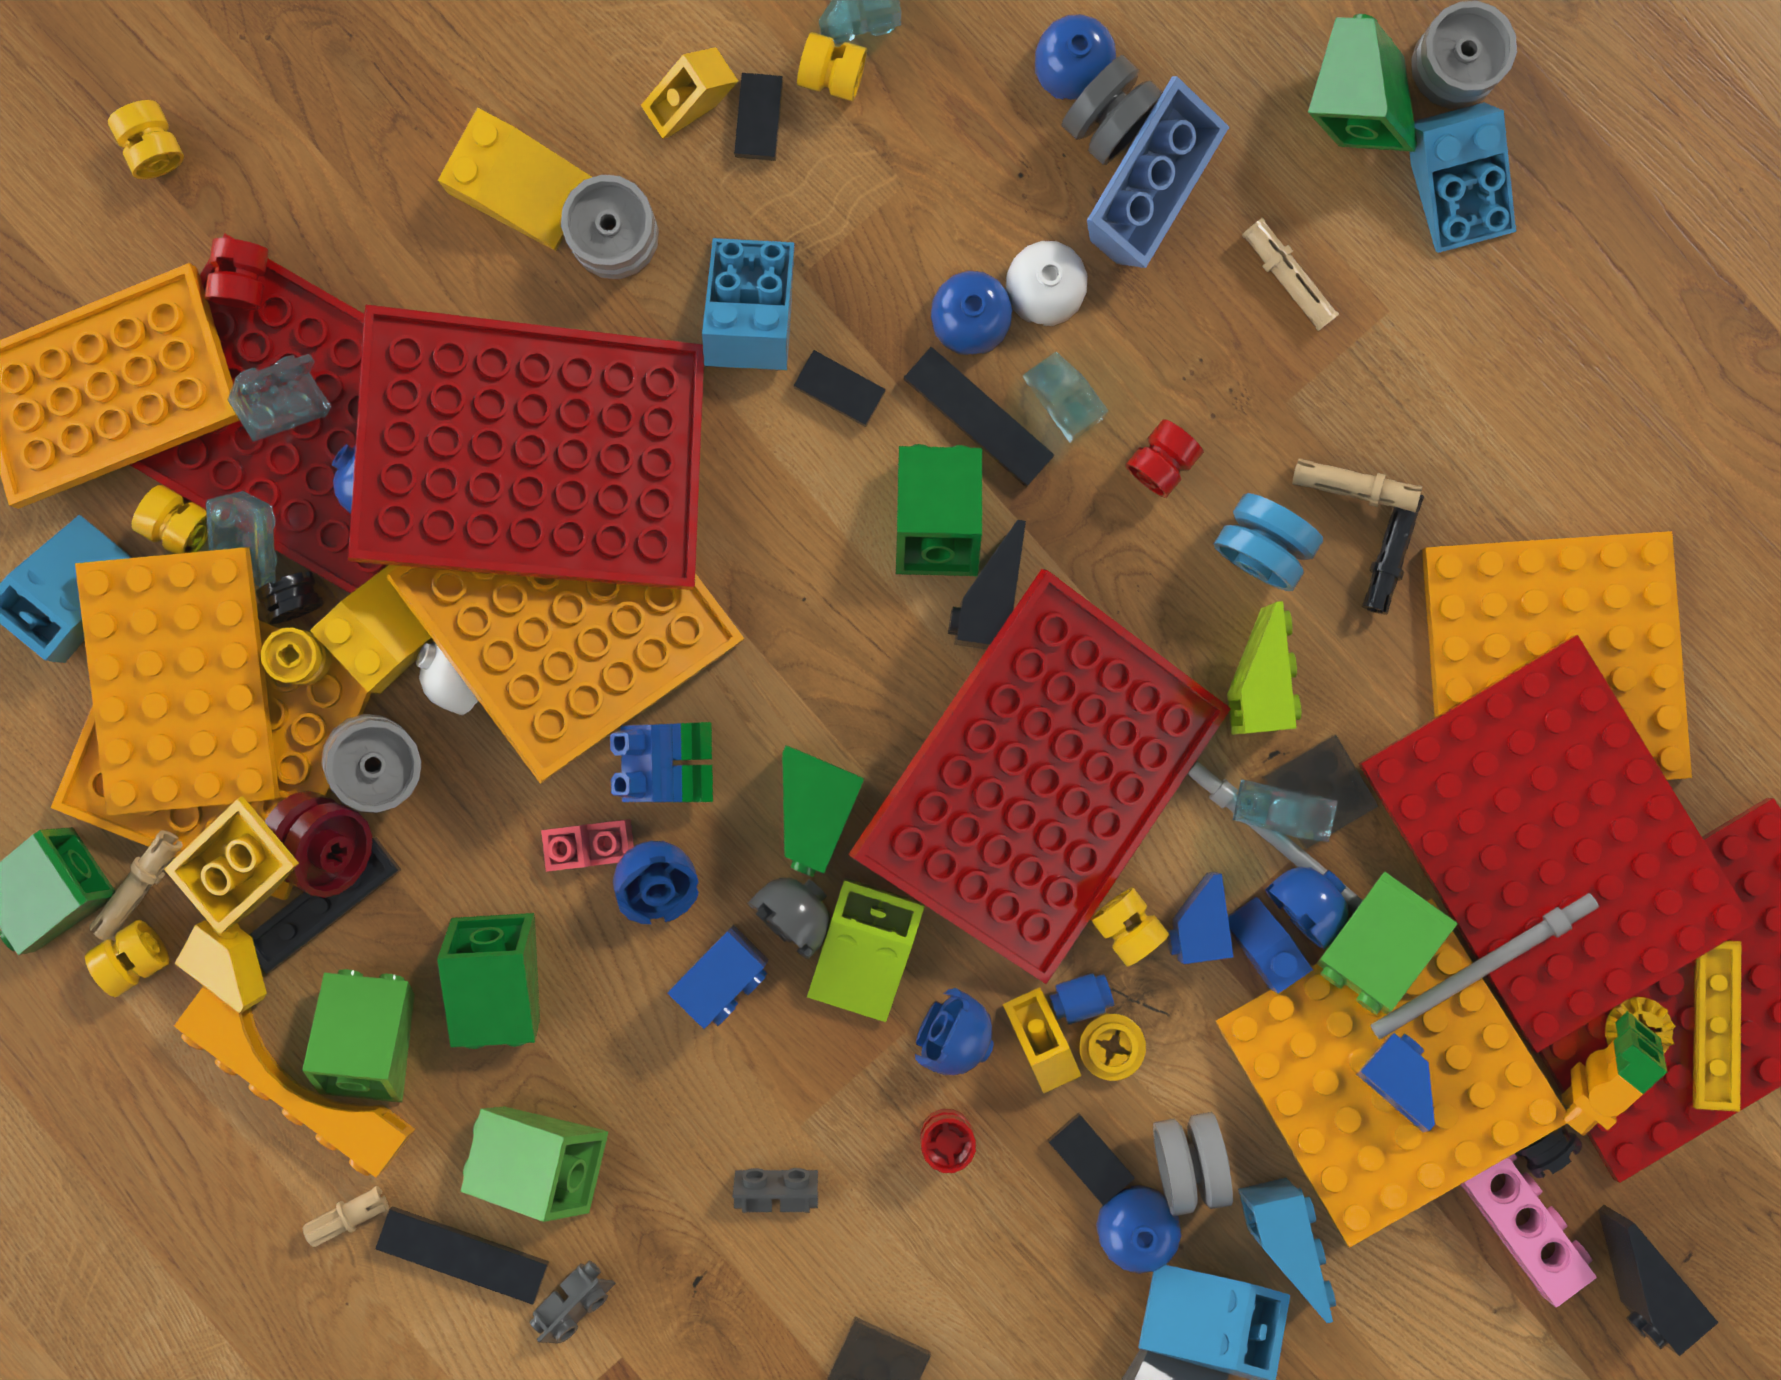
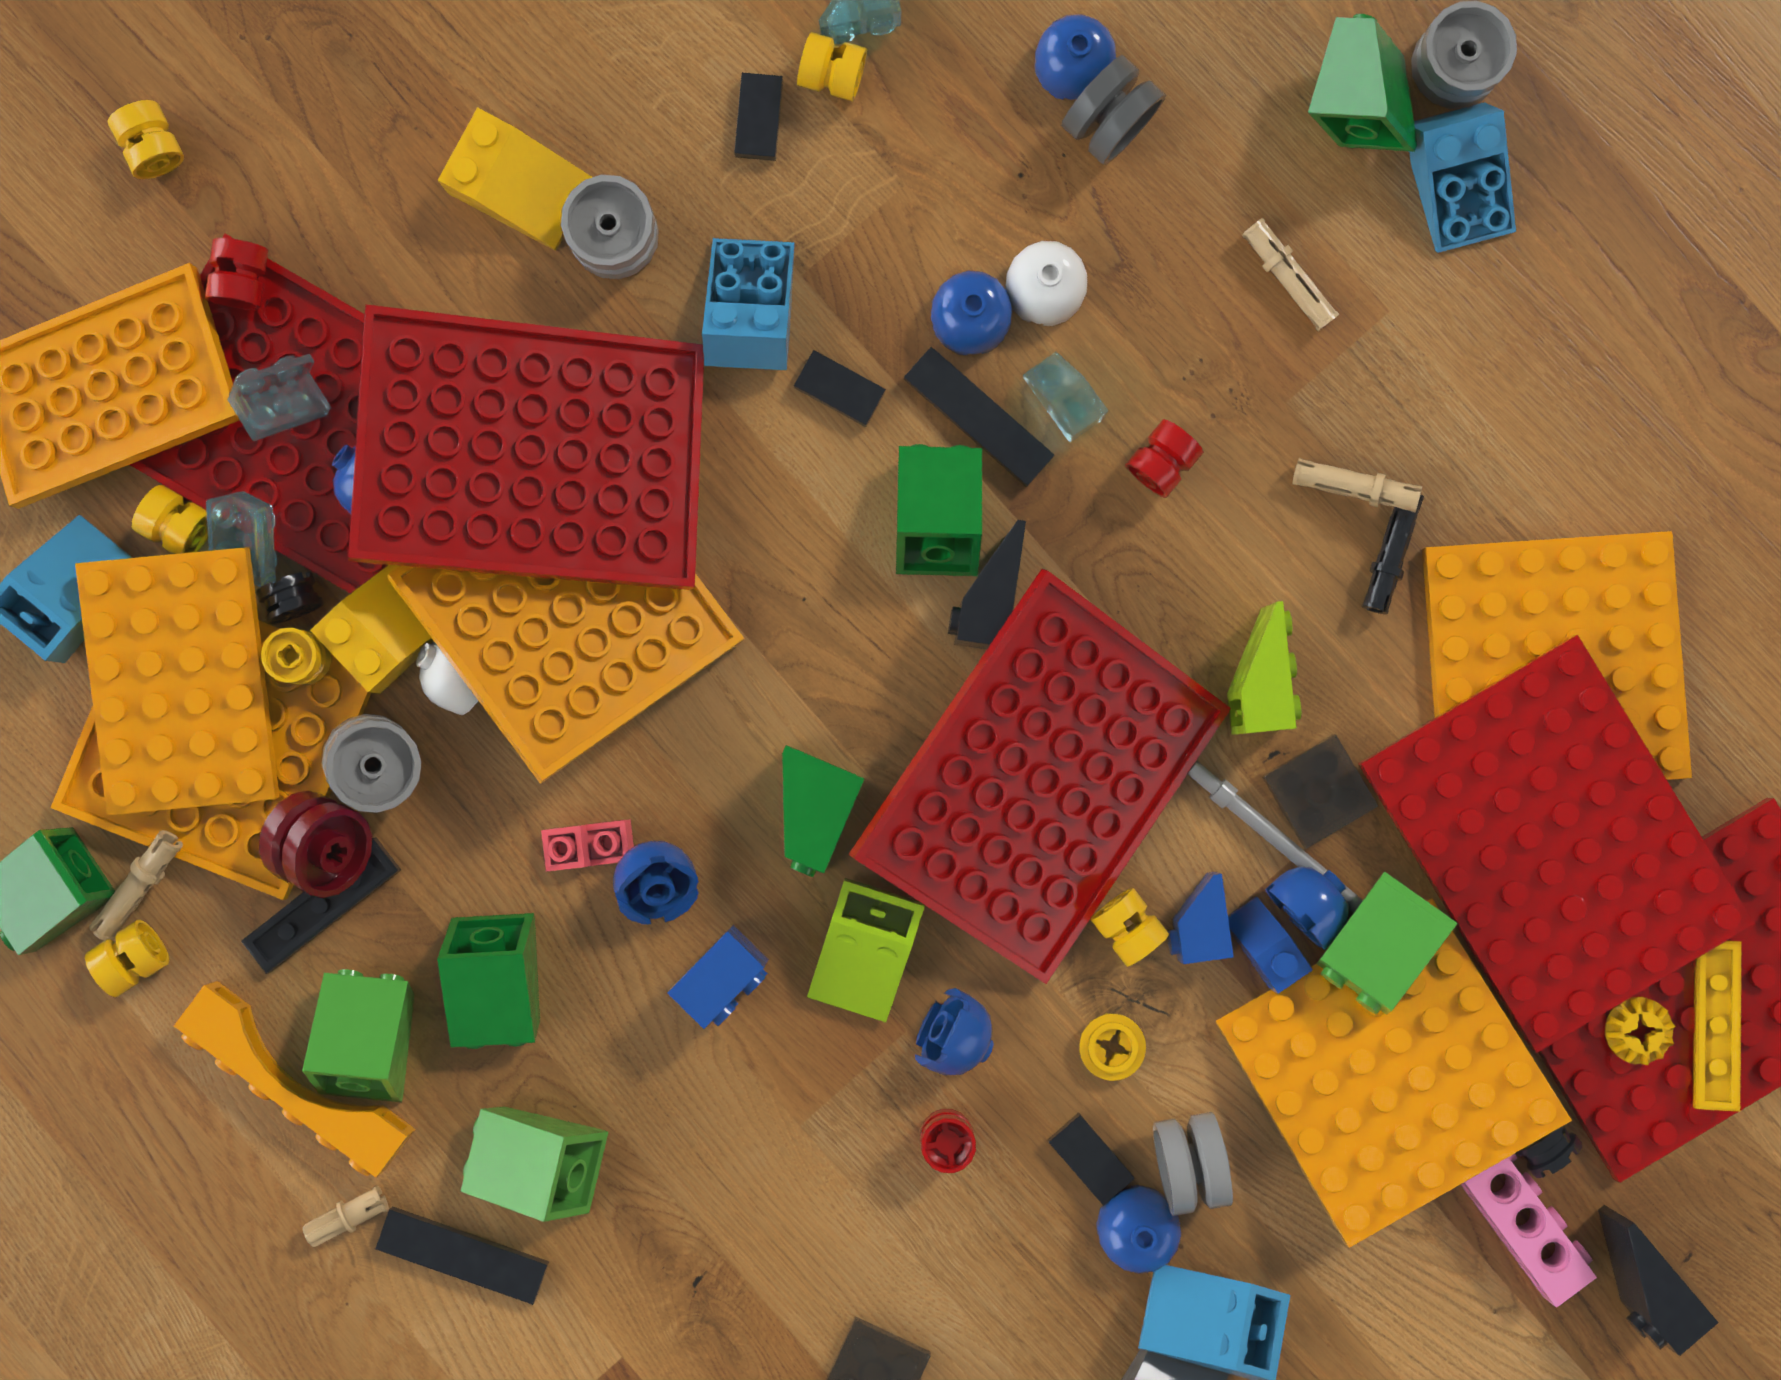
yellow slope [164,796,299,935] -> none
yellow slope [175,920,267,1013] -> none
dark grey hinge [530,1261,616,1344] -> none
blue hips [610,722,713,803] -> none
yellow slope [641,47,738,139] -> none
dark grey hinge [733,1168,818,1213] -> none
dark grey cylinder [747,878,831,959] -> none
yellow slope [1003,987,1081,1094] -> none
blue brick [1050,973,1115,1025] -> none
medium blue slope [1087,76,1229,268] -> none
dark azure wheel [1213,493,1323,591] -> none
clear light blue slope [1232,779,1338,842] -> none
dark azure slope [1238,1178,1336,1323] -> none
blue slope [1356,1033,1435,1133] -> none
light grey bar [1370,893,1599,1040] -> none
hips [1562,1011,1667,1136] -> none

